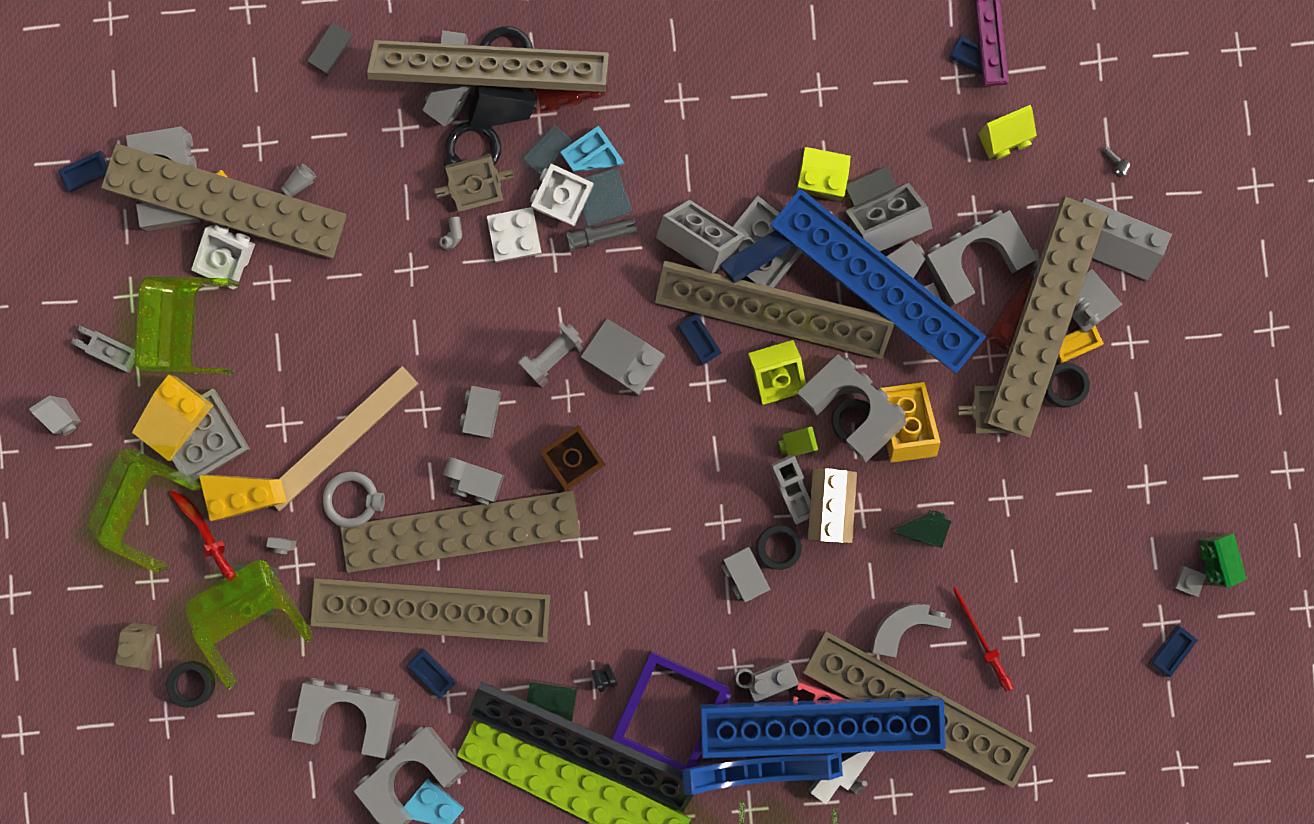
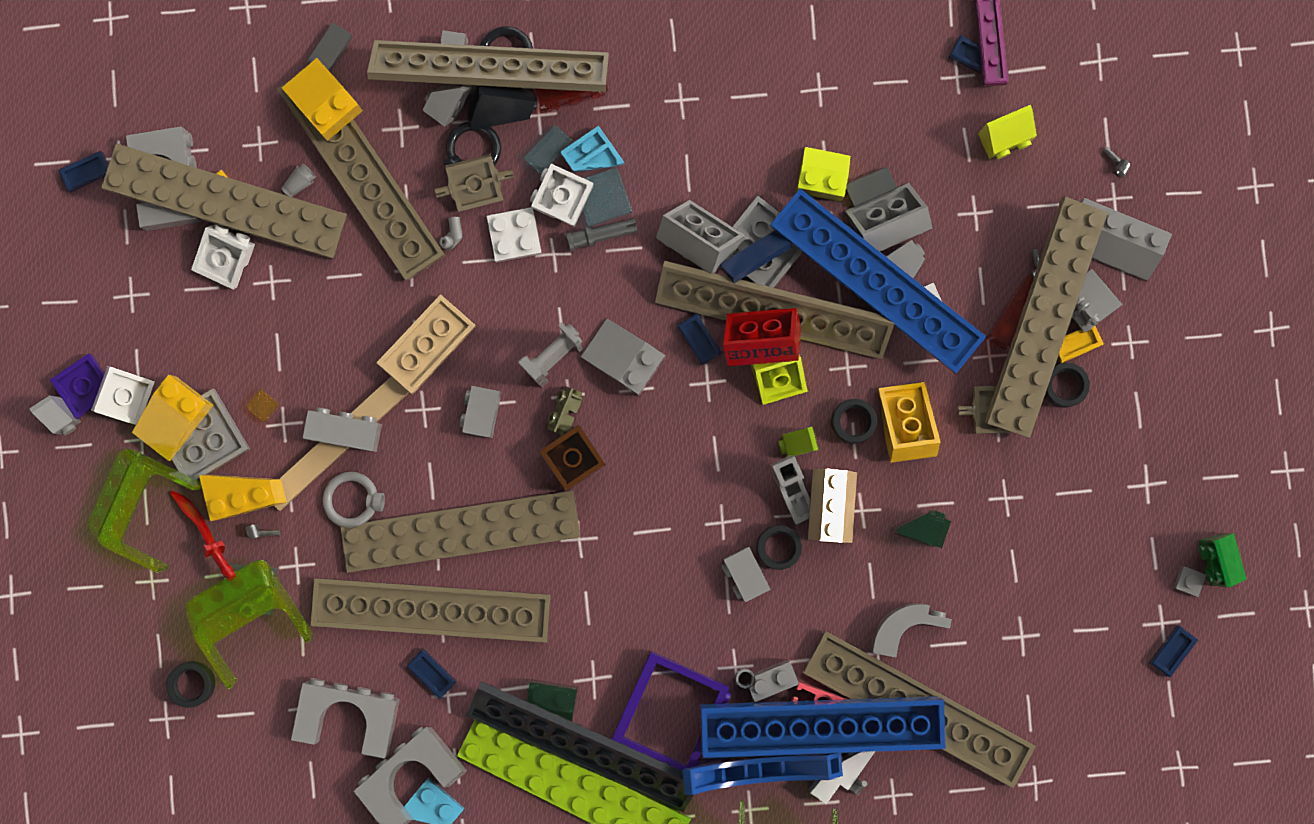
light grey hinge [71,325,140,373] -> none
dark tan torso [115,622,157,671] -> none
clear neon green windscreen [135,277,239,376] -> none
light grey plate [266,537,297,554] -> none
light grey hinge [443,457,505,505] -> none
black wheel [591,663,618,693] -> none
light grey arch [797,354,907,463] -> none
light grey arch [925,210,1037,307] -> none
red sword [953,587,1014,692] -> none
none -> dark purple plate [50,354,105,419]
none -> white plate [91,366,155,425]
none -> flat silver hand [245,524,280,539]
none -> clear yellow tile [246,389,280,422]
none -> dark tan plate [277,81,446,281]
none -> yellow slope [282,58,363,141]
none -> light grey brick [303,407,382,452]
none -> tan plate [377,294,476,395]
none -> olive hinge [547,386,583,436]
none -> red brick [723,308,801,366]

